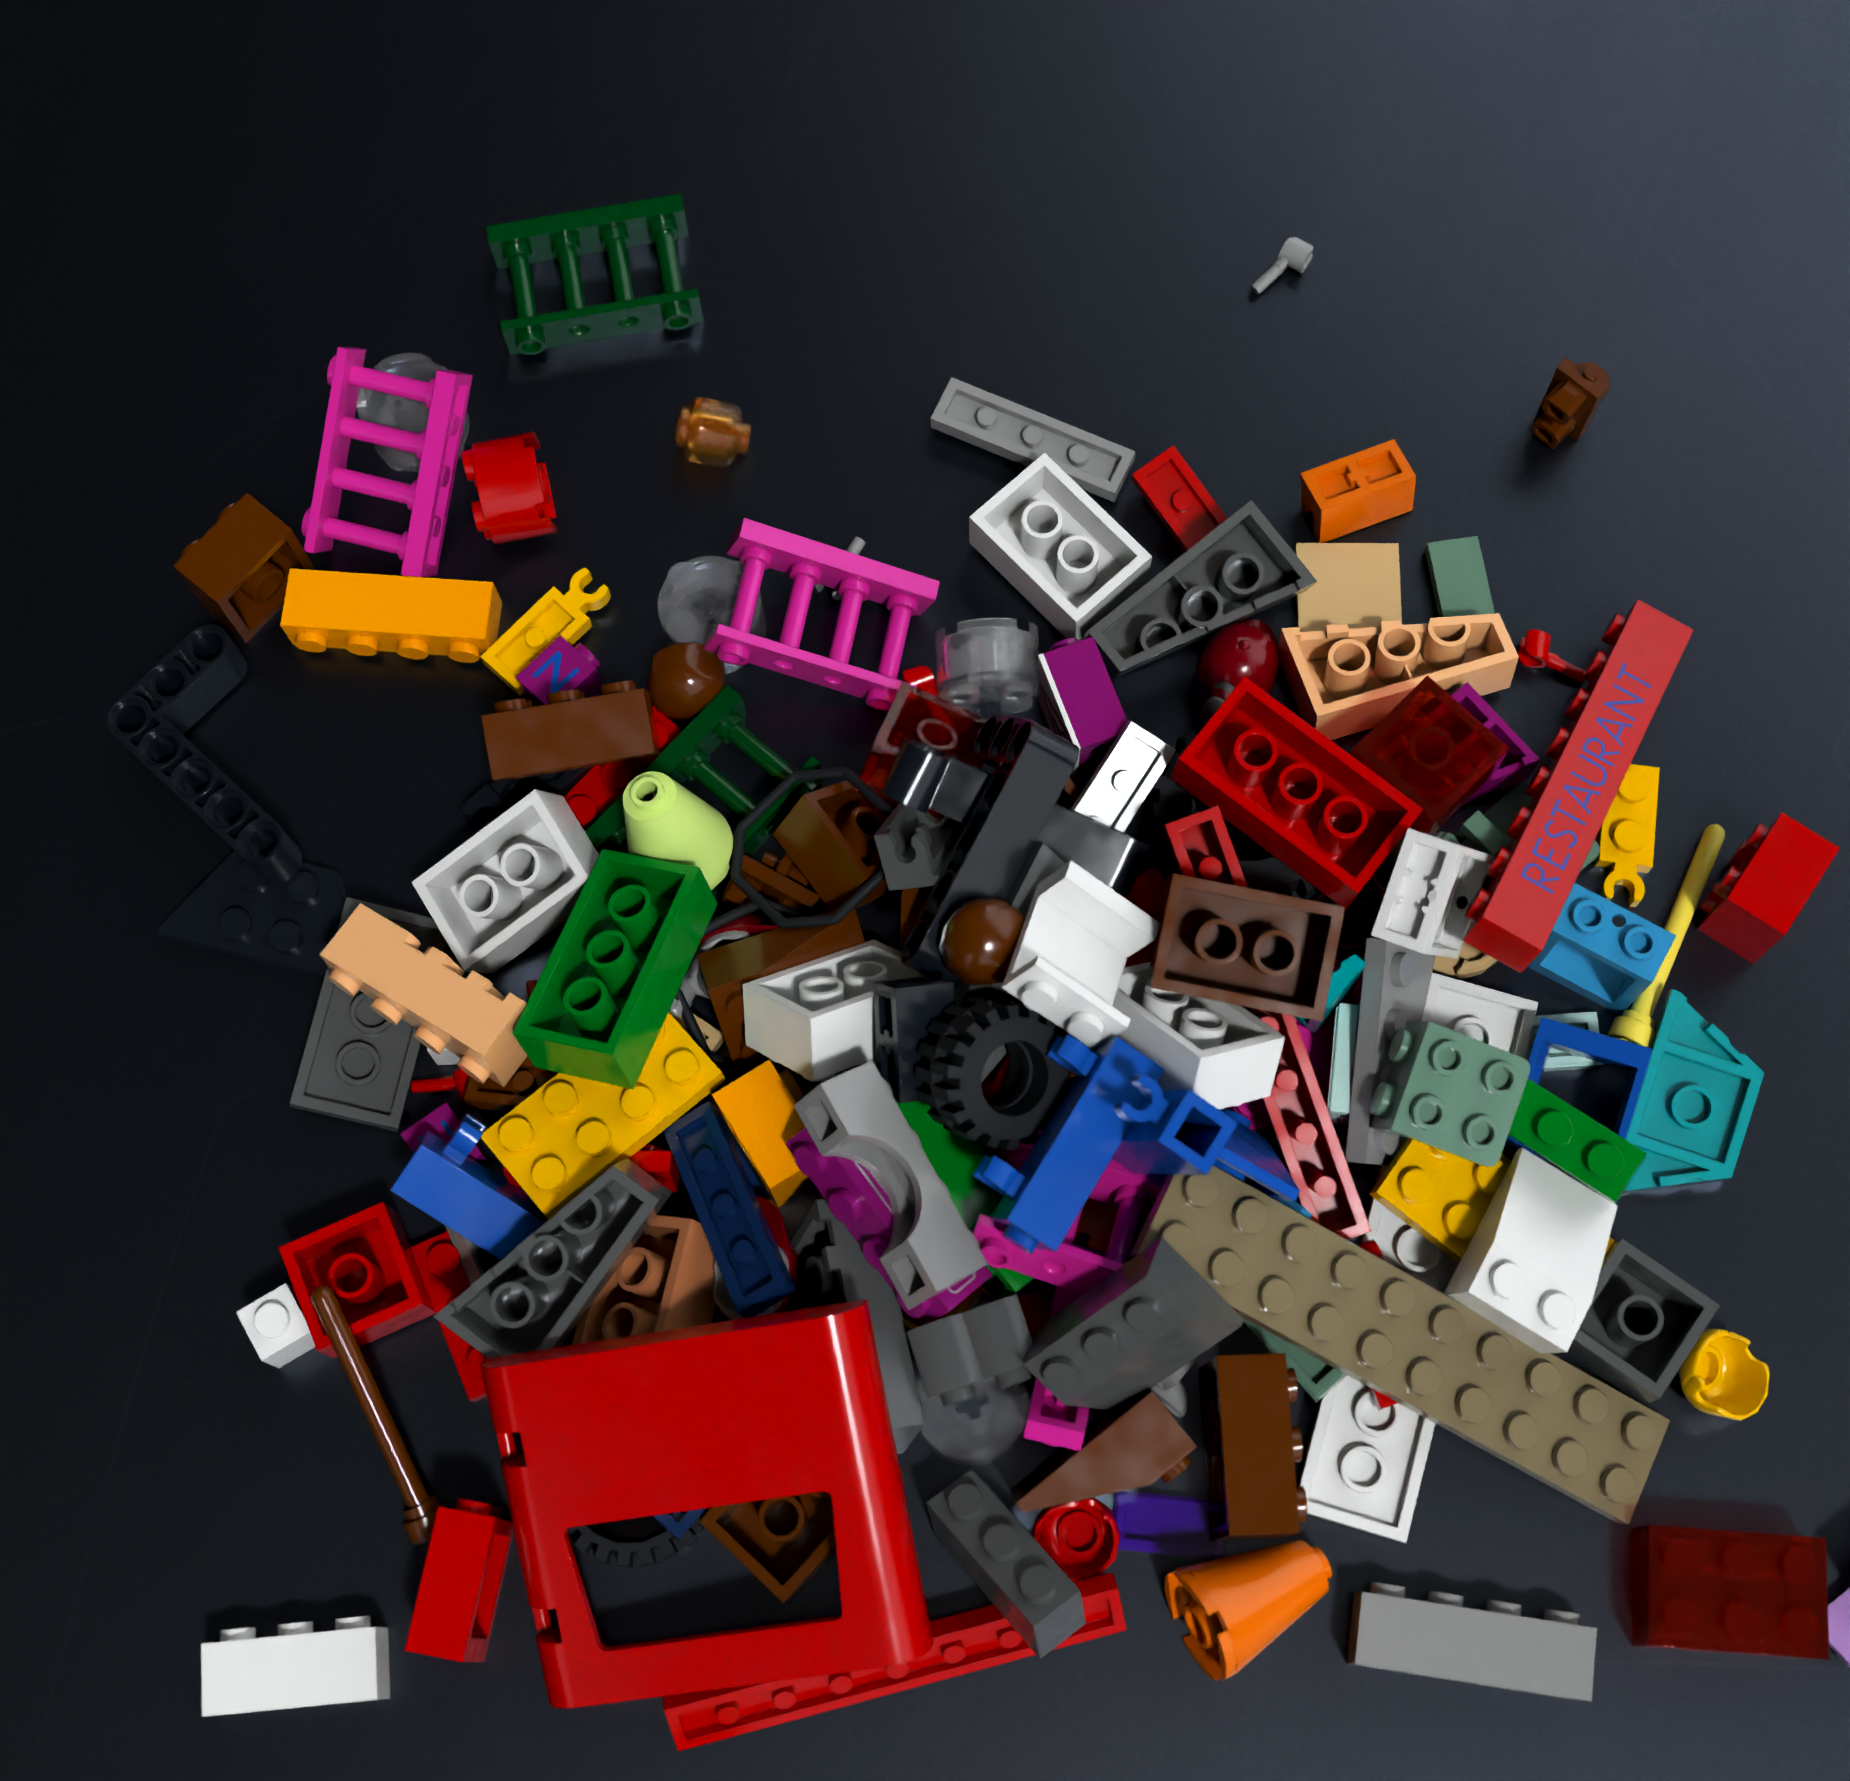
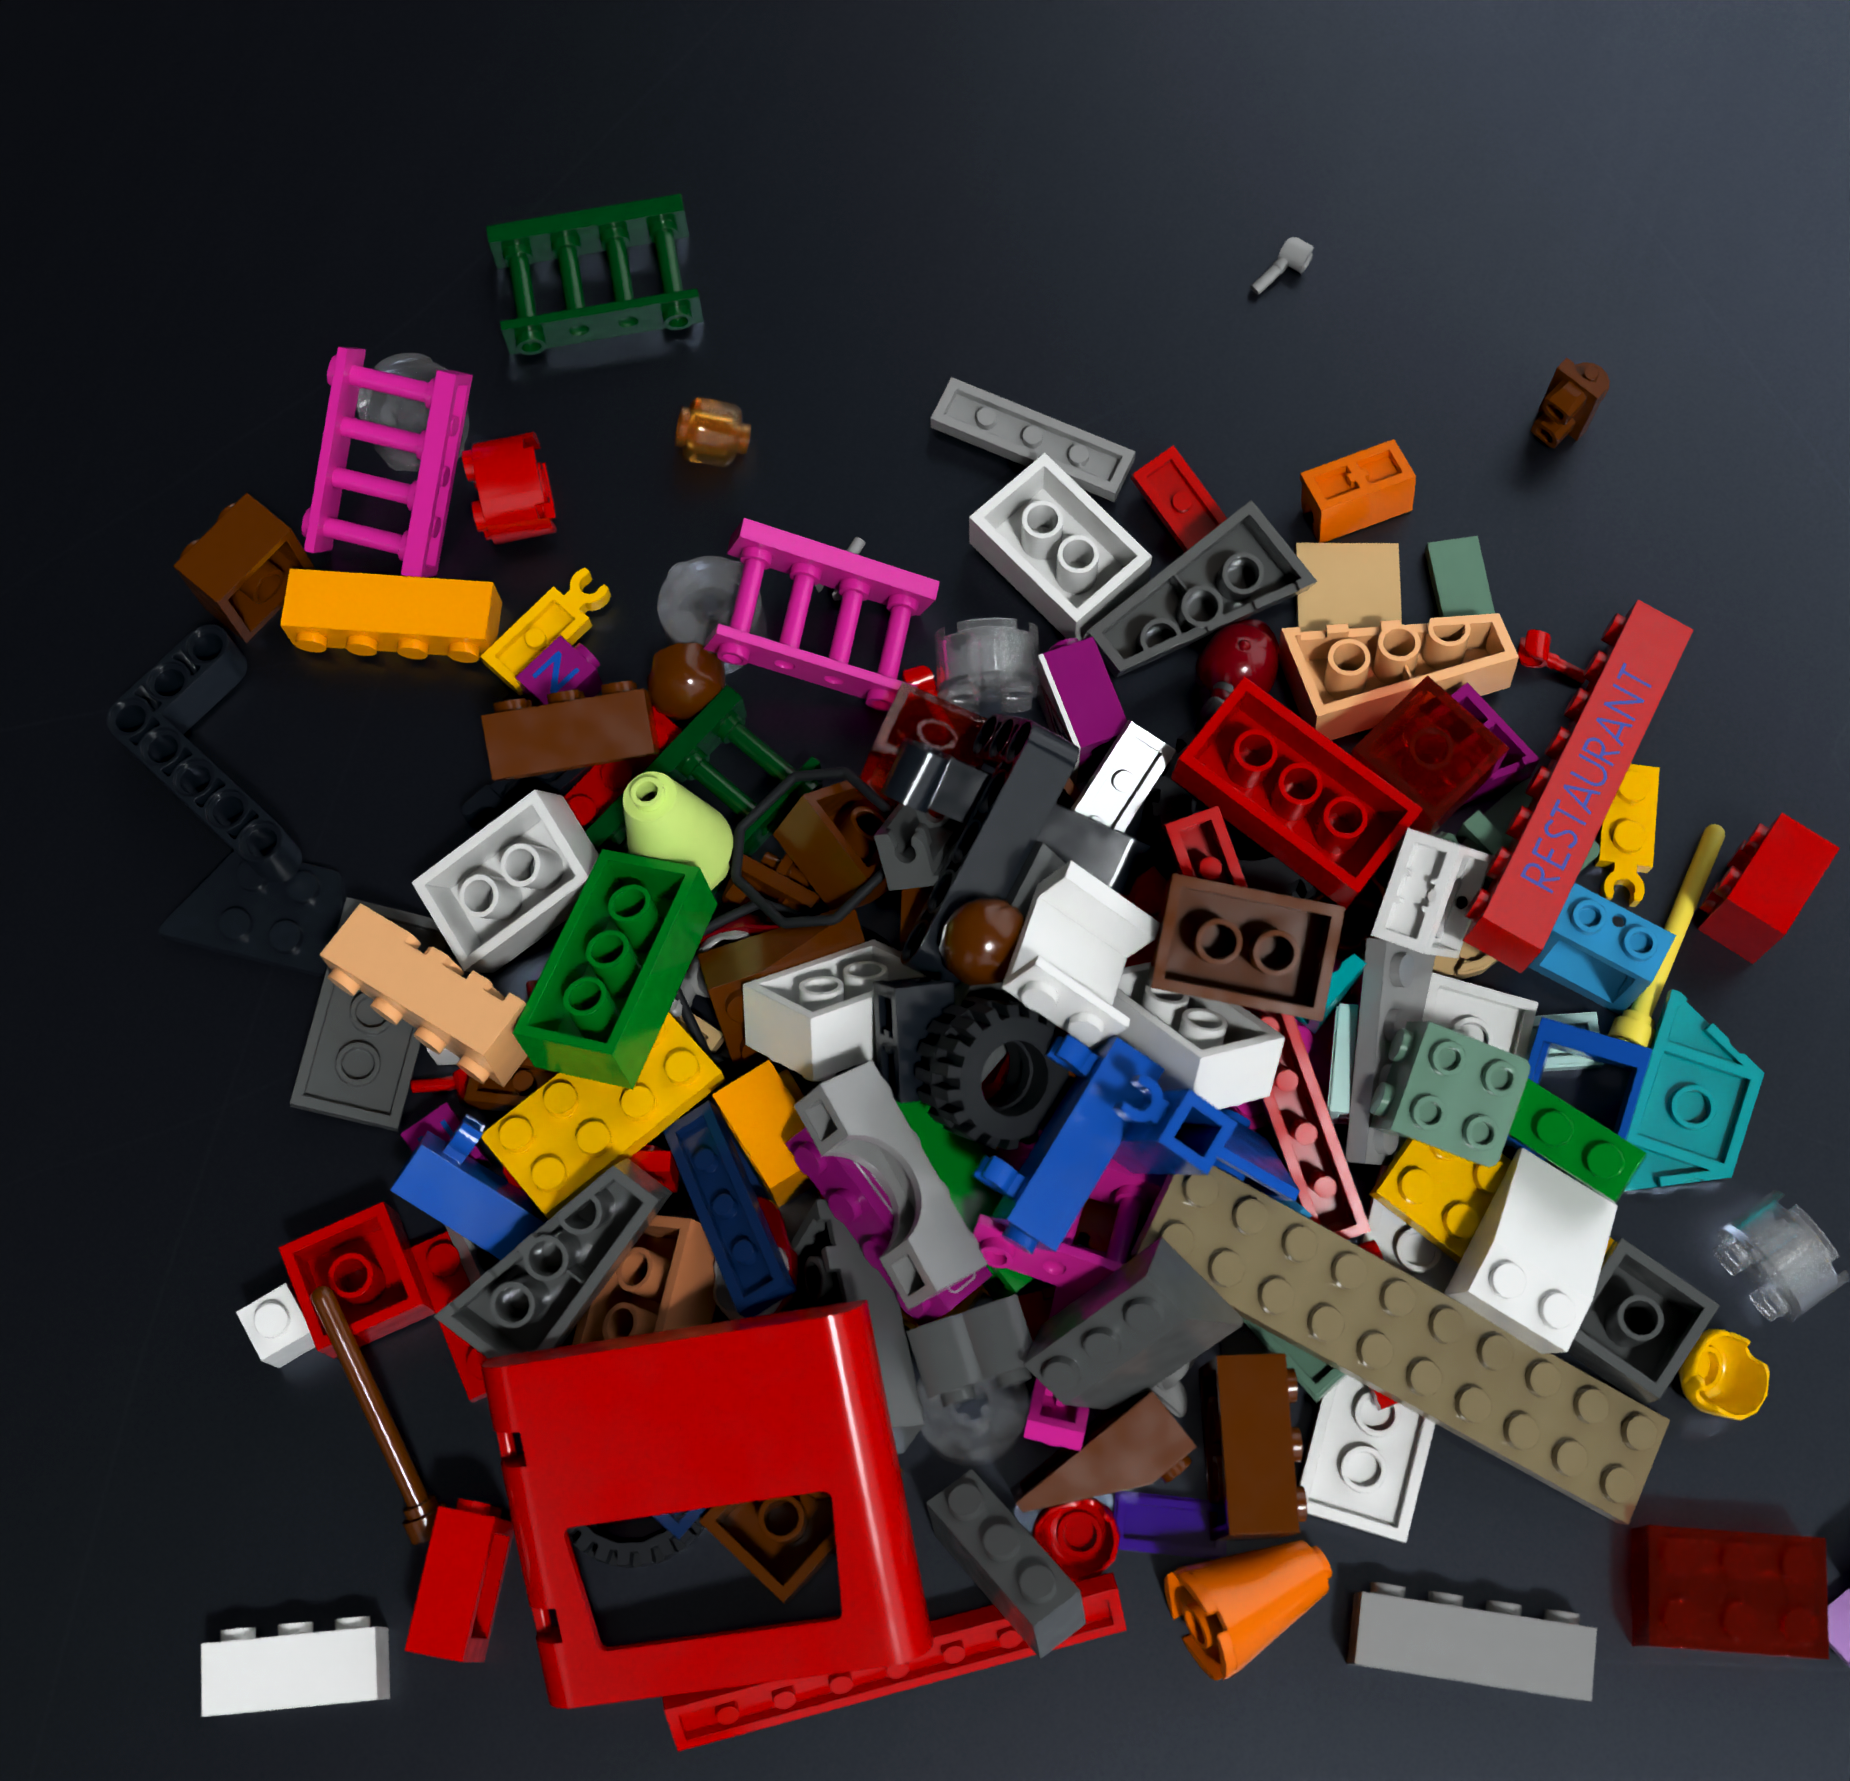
none -> clear brick [1713,1190,1849,1322]

